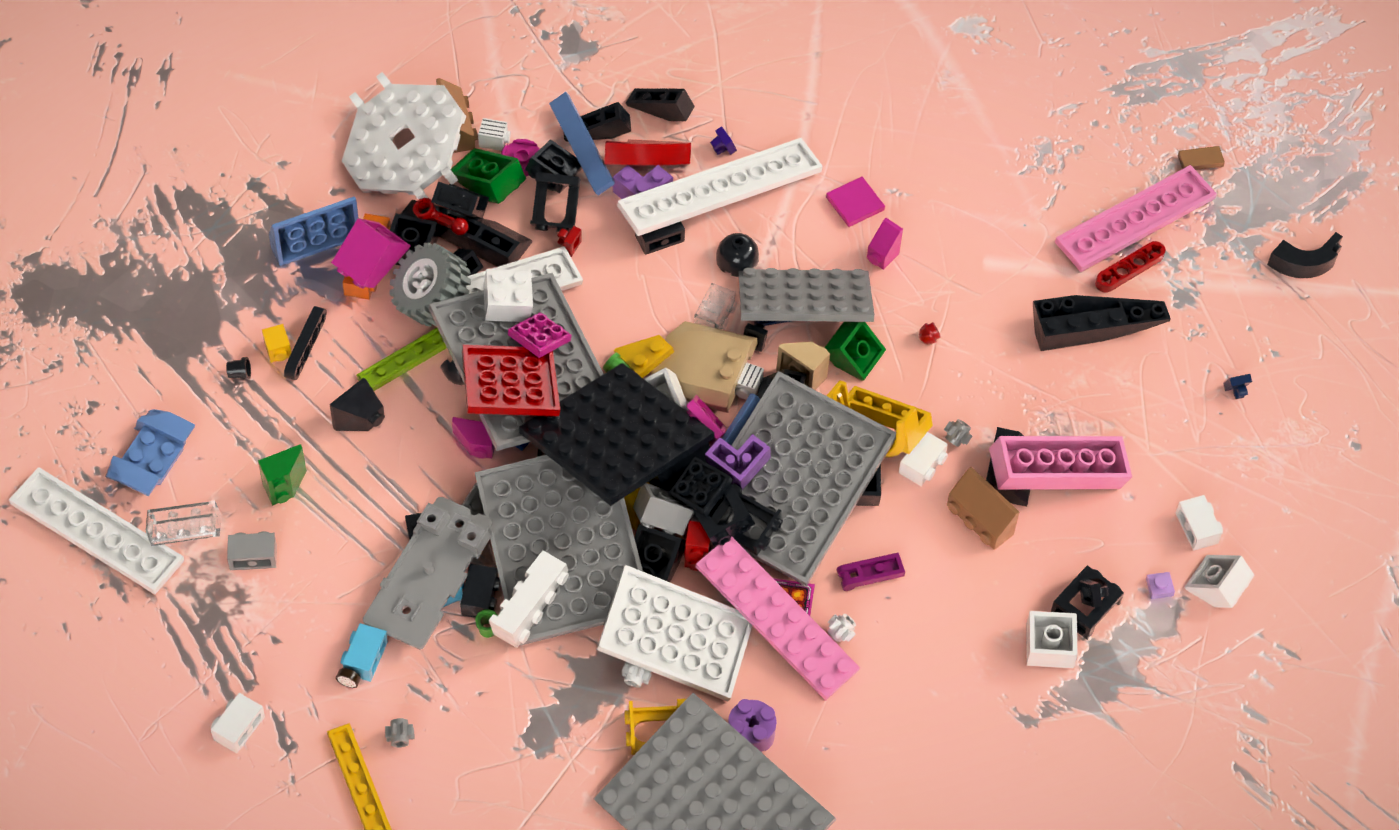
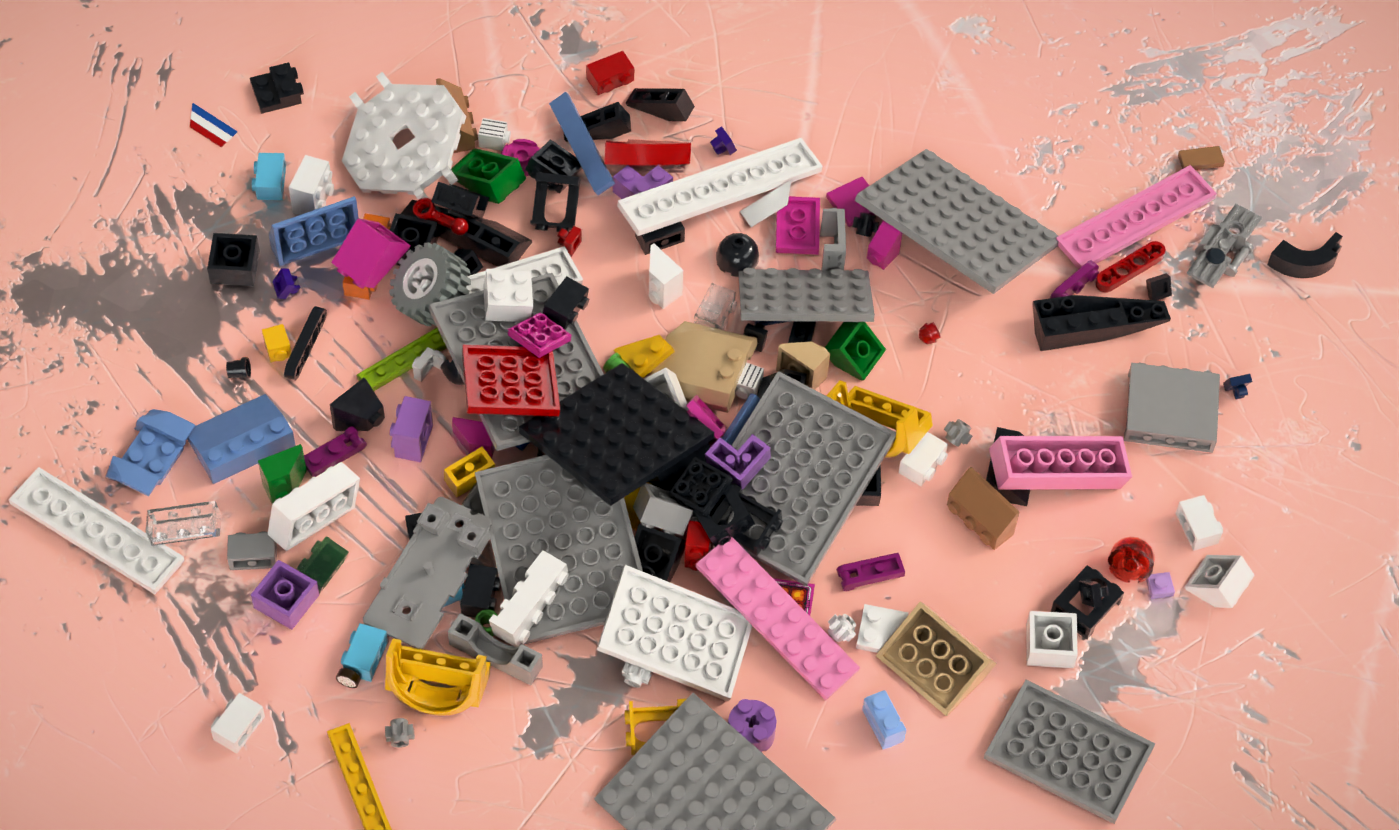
none -> medium blue slope [187,394,296,484]
none -> sticker [190,103,238,148]
none -> black brick [207,233,260,286]
none -> black plate [250,62,304,114]
none -> medium lavender brick [251,560,319,630]
none -> medium azure brick [252,153,286,200]
none -> white brick [267,462,360,551]
none -> dark purple tile [272,268,301,299]
none -> white brick [289,155,334,215]
none -> clear green brick [297,536,349,594]
none -> magenta plate [304,427,367,477]
none -> yellow piece [385,638,491,716]
none -> medium lavender brick [390,396,433,463]
none -> white bracket [412,347,446,382]
none -> yellow brick [444,446,495,498]
none -> light grey arch [448,613,543,686]
none -> black brick [542,276,590,330]
none -> red brick [586,51,635,95]
none -> white slope [648,244,684,309]
none -> white sticker [740,179,792,227]
none -> dark pink plate [776,196,820,255]
none -> black plate [788,321,816,343]
none -> light grey panel [820,208,846,271]
none -> black gear [852,212,880,237]
none -> light grey plate [855,149,1058,294]
none -> white wing [856,604,909,653]
none -> light blue brick [862,690,907,750]
none -> tan slope [876,601,997,716]
none -> light grey plate [984,679,1156,824]
none -> magenta plate [1049,260,1099,299]
none -> clear red cylinder [1108,536,1155,583]
none -> light grey panel [1124,362,1220,453]
none -> black tile [1146,273,1172,300]
none -> light grey piece [1187,204,1262,288]

